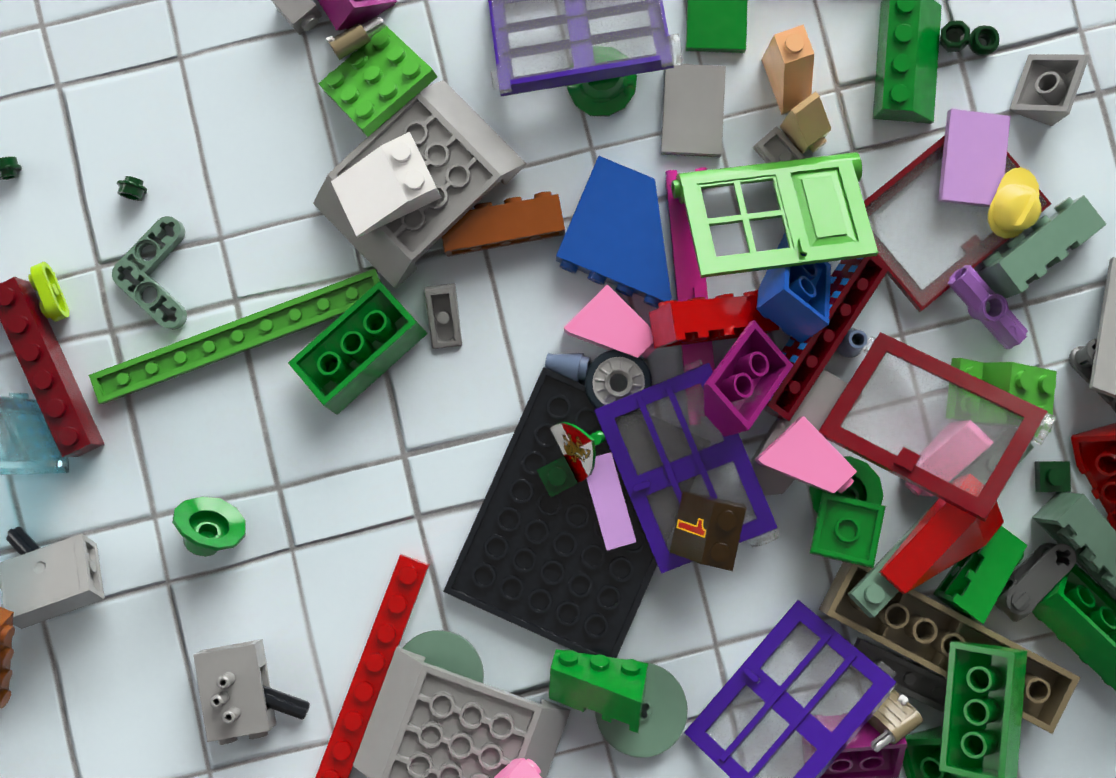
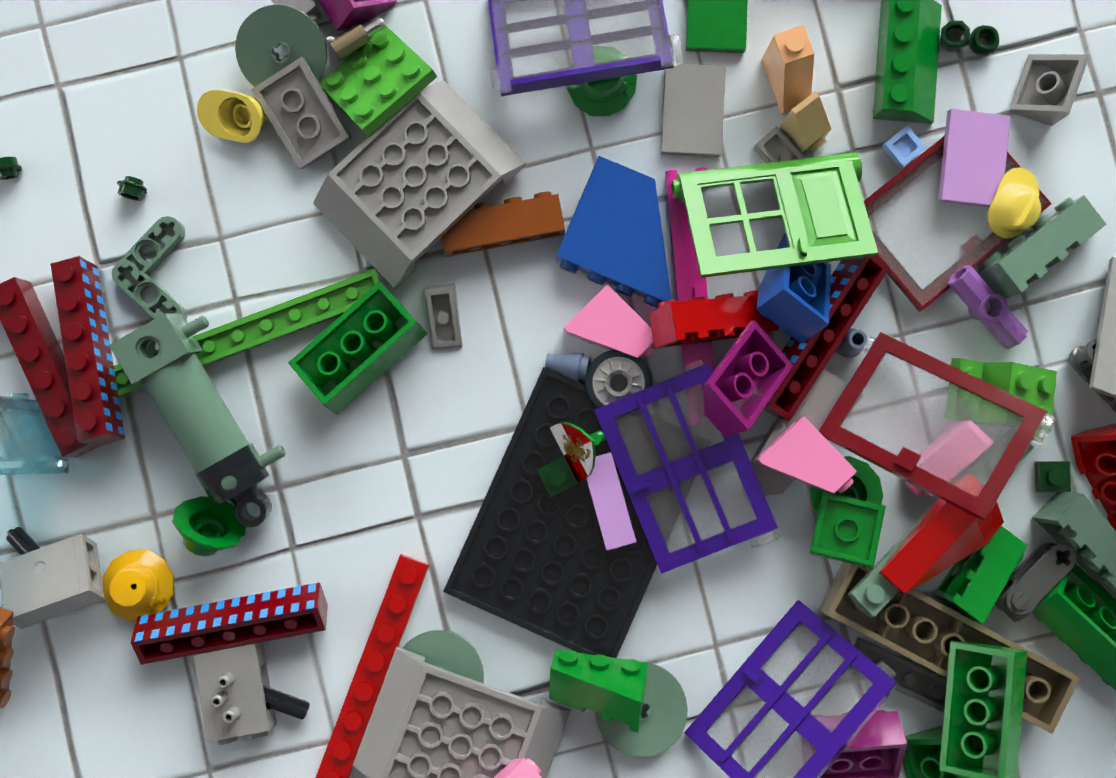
lime plate [28,262,70,322] -> none
white slope [331,132,442,238] -> none
dark brown slope [670,491,746,571] -> none
dark tan piece [868,688,923,752] -> none
none -> dark red brick [50,256,125,446]
none -> yellow hat [102,549,174,621]
none -> sand green piece [109,313,286,527]
none -> dark red brick [130,582,328,665]
none -> light yellow piece [197,90,268,143]
none -> sand green piece [235,4,327,87]
none -> light grey plate [251,57,352,169]
none -> light blue plate [881,125,927,169]

